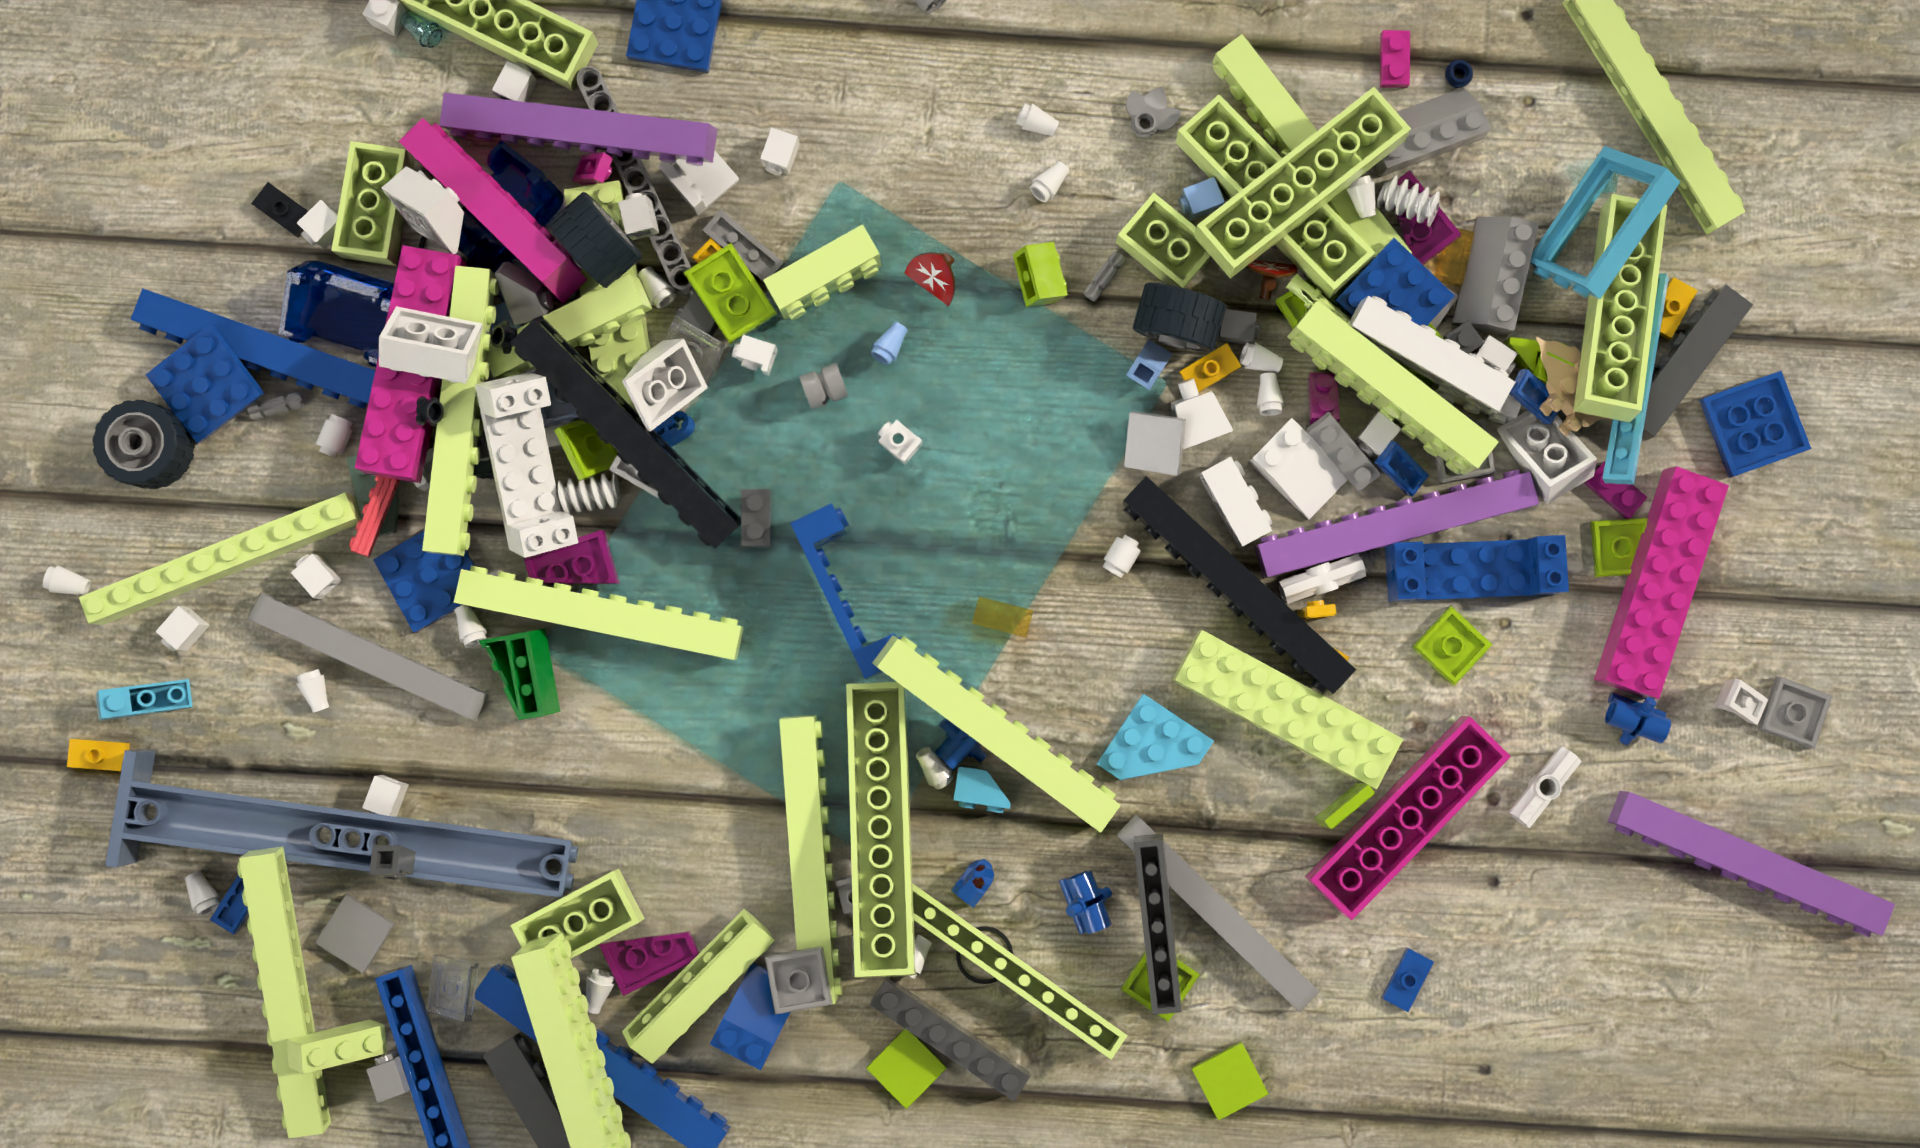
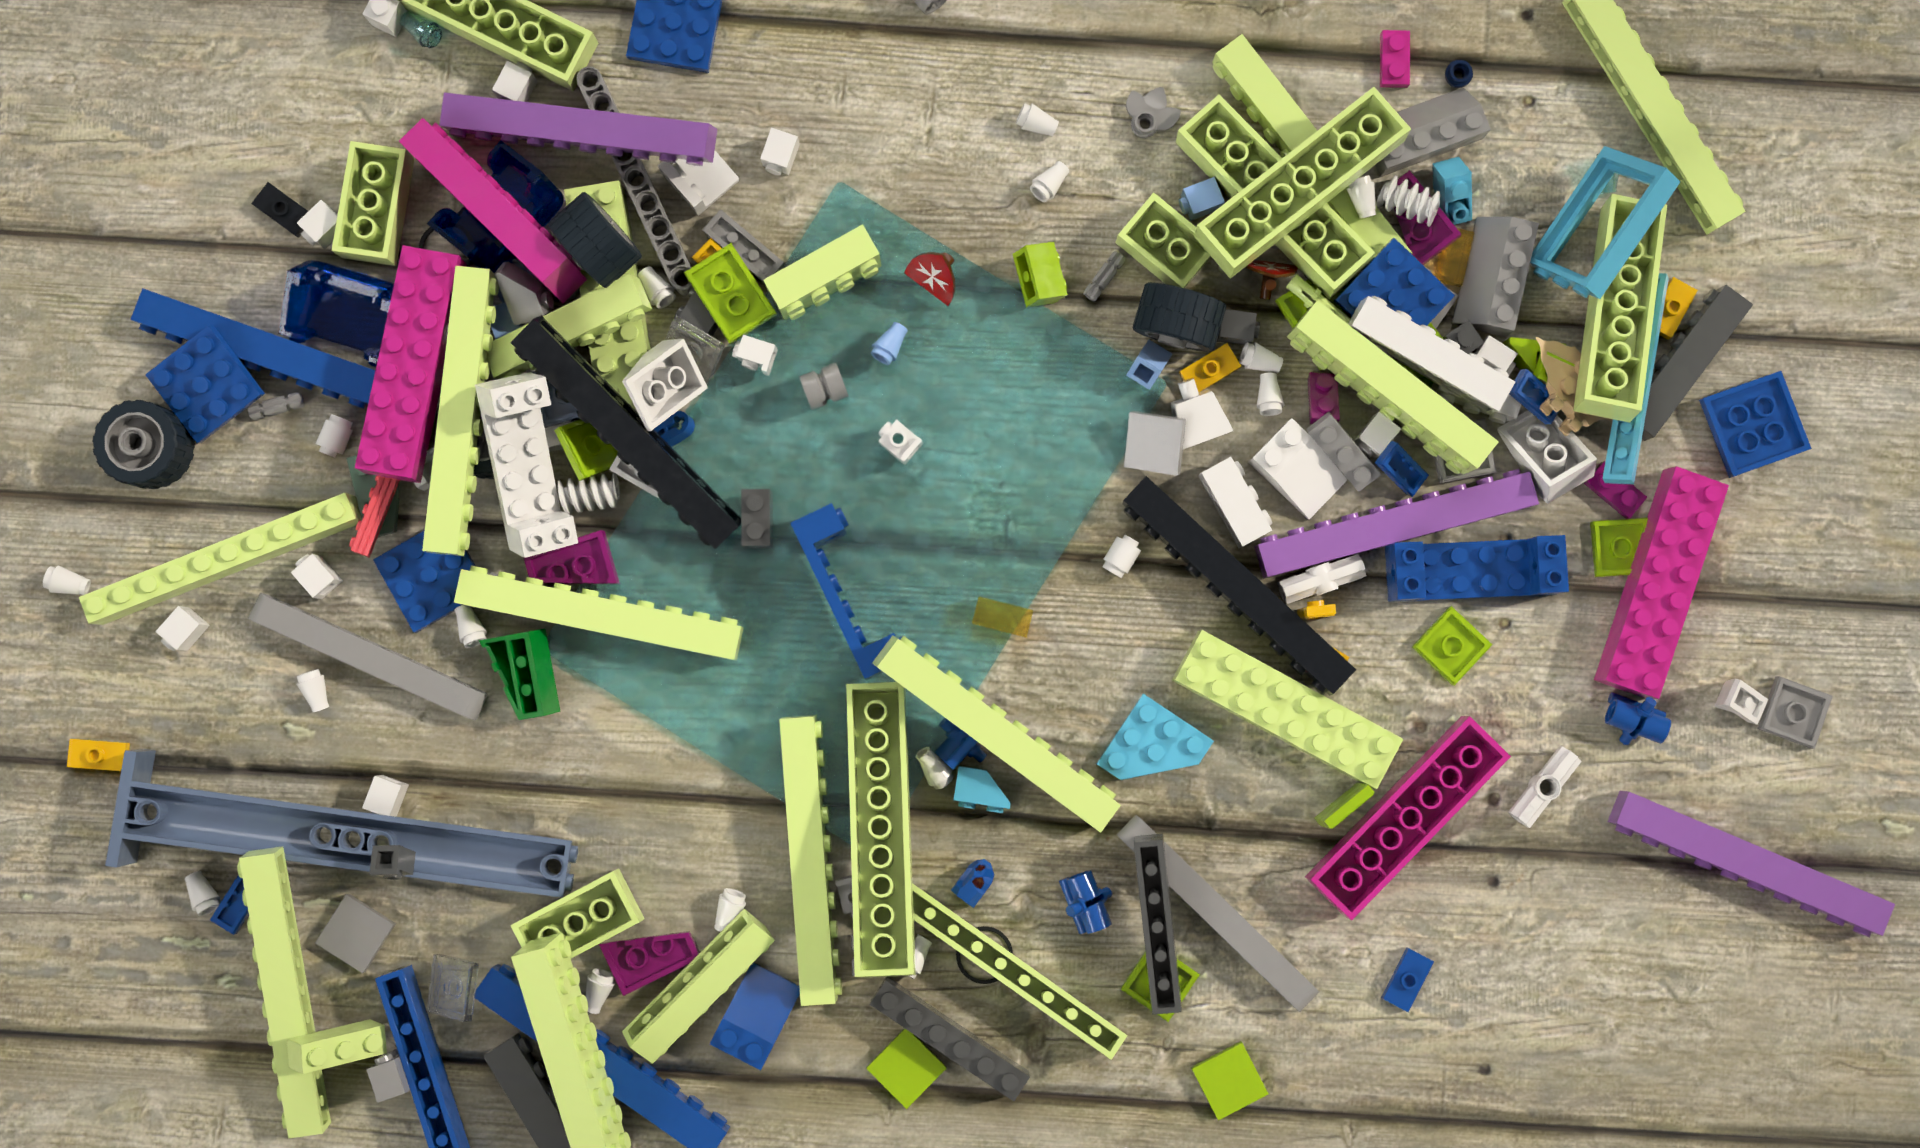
medium azure slope [95,679,193,721] -> none
white slope [379,306,482,384] -> none
white slope [381,166,464,254] -> none
black plate [416,396,444,426] -> none
black plate [491,321,517,354] -> none
dark pink plate [572,152,613,185] -> none
white brick [618,193,659,240] -> none
light grey tile [765,946,833,1014] -> none
none -> white cone [714,888,746,932]
none -> medium azure slope [1432,157,1472,225]

